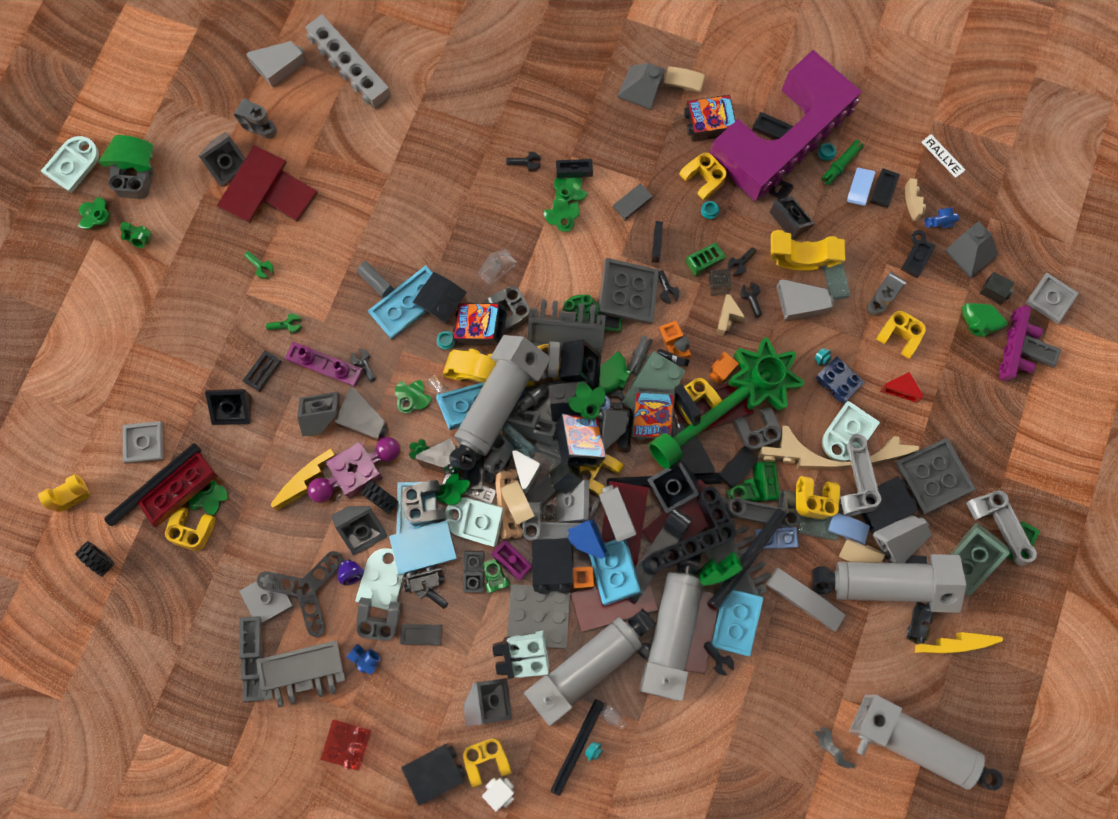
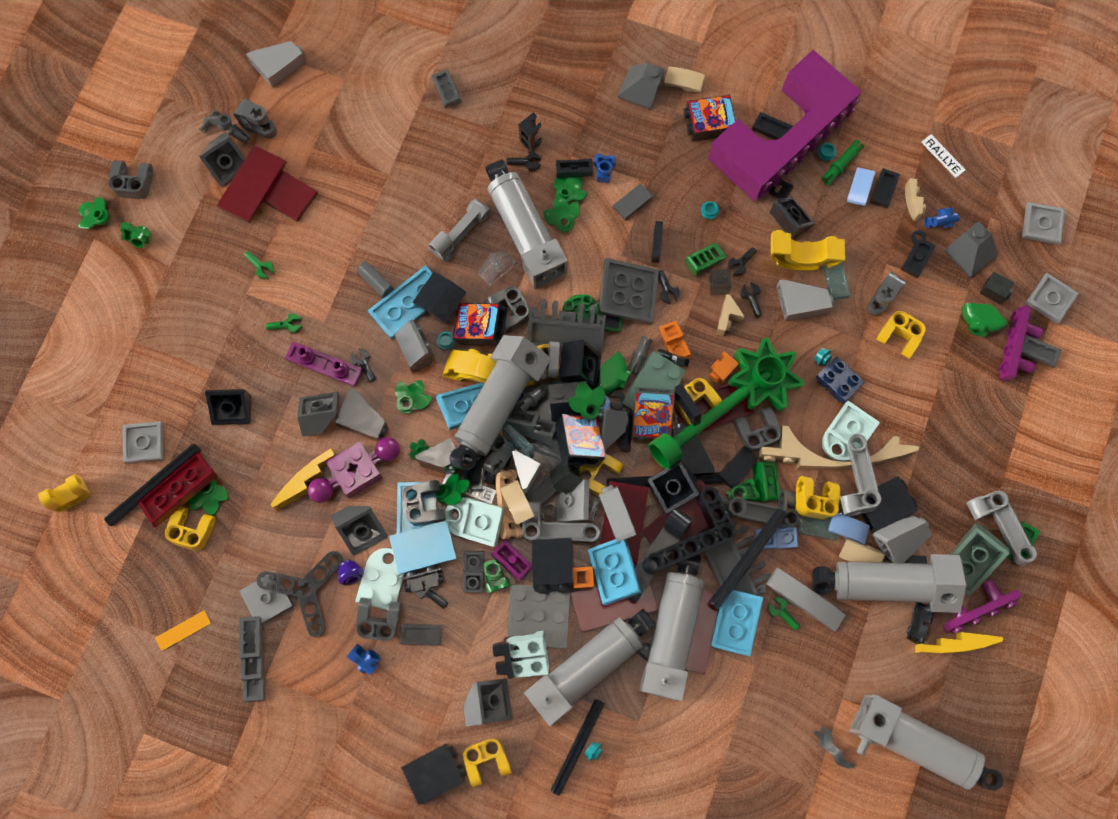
light aqua plate [41,136,99,193] -> none
black tyre [75,541,115,576] -> none
green slope [98,135,154,172] -> none
black tile [242,350,282,392] -> none
dark grey hinge [256,640,345,708] -> none
light grey brick [305,14,391,109] -> none
clear red hinge [320,719,372,771] -> none
black tyre [361,480,399,514] -> none
clear pin [427,375,449,396] -> none
white brick [482,777,514,811] -> none
blue slope [568,519,610,559] -> none
clear cylinder [601,705,627,730] -> none
dark grey hinge [673,336,690,352] -> none
yellow piece [679,153,726,201] -> none
green slope [698,551,743,586] -> none
black bar [704,641,734,676] -> none
red slope [880,372,923,403] -> none
dark grey plate [895,438,976,515] -> none
none -> light orange sticker [155,610,211,651]
none -> dark grey pin [199,109,251,144]
none -> slope [394,319,433,372]
none -> light grey piece [428,198,491,263]
none -> dark grey plate [431,69,462,108]
none -> light grey piece [485,159,568,289]
none -> black hinge [518,112,542,152]
none -> blue plate [594,154,616,183]
none -> green bar [768,597,800,631]
none -> magenta plate [942,579,1022,634]
none -> light grey plate [1022,202,1065,245]

